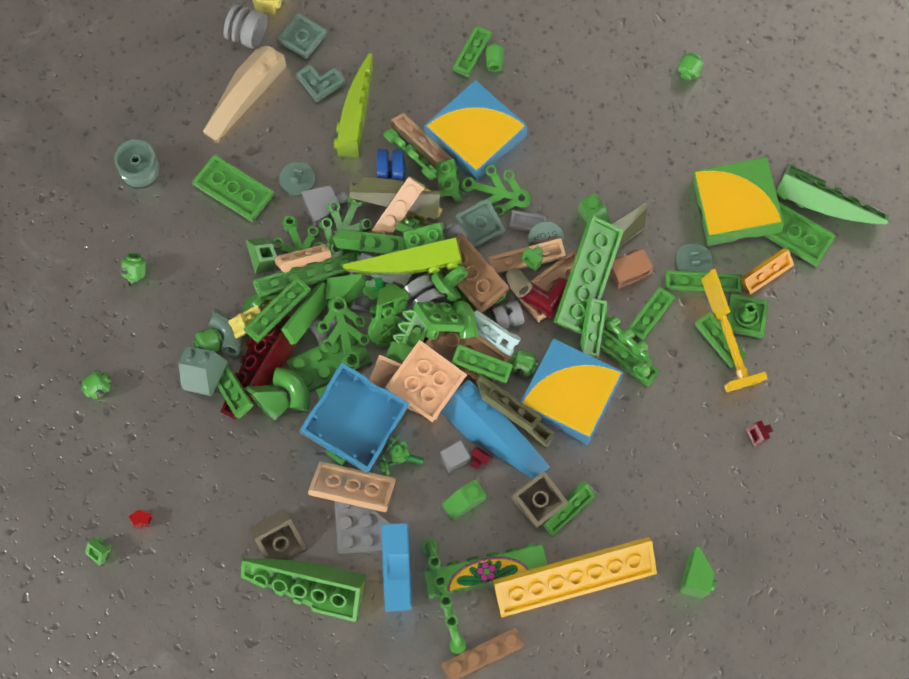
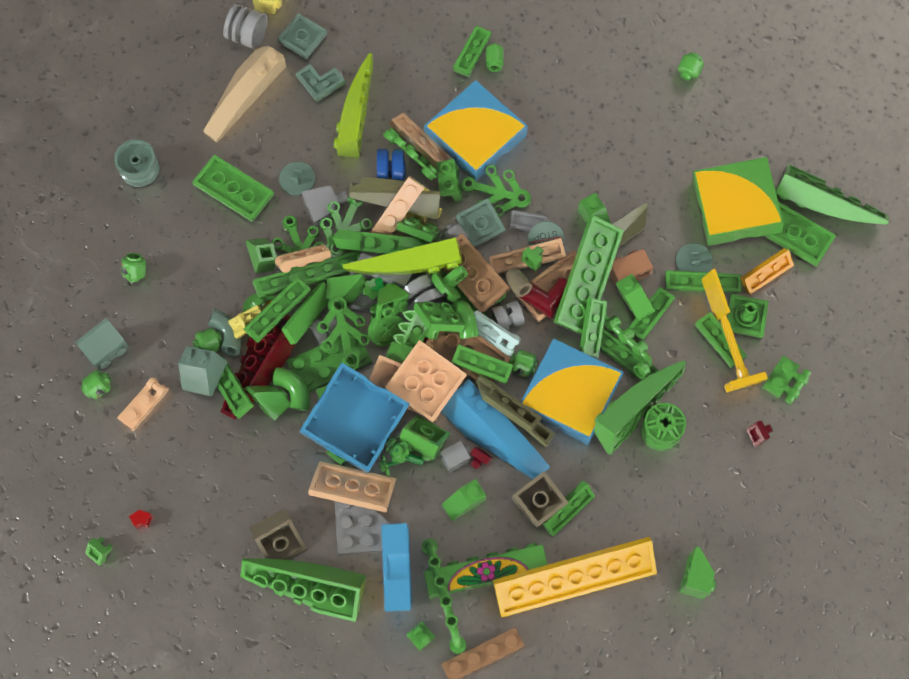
bright green bracket [403,221,445,249] -> none
none -> sand green slope [75,318,129,371]
none -> light nougat plate [117,377,169,431]
none -> bright green brick [399,415,450,461]
none -> bright green tile [406,621,435,651]
none -> bright green wedge [594,360,687,455]
none -> bright green slope [616,274,655,321]
none -> bright green wheel [640,403,686,451]
none -> bright green plate [762,355,811,404]

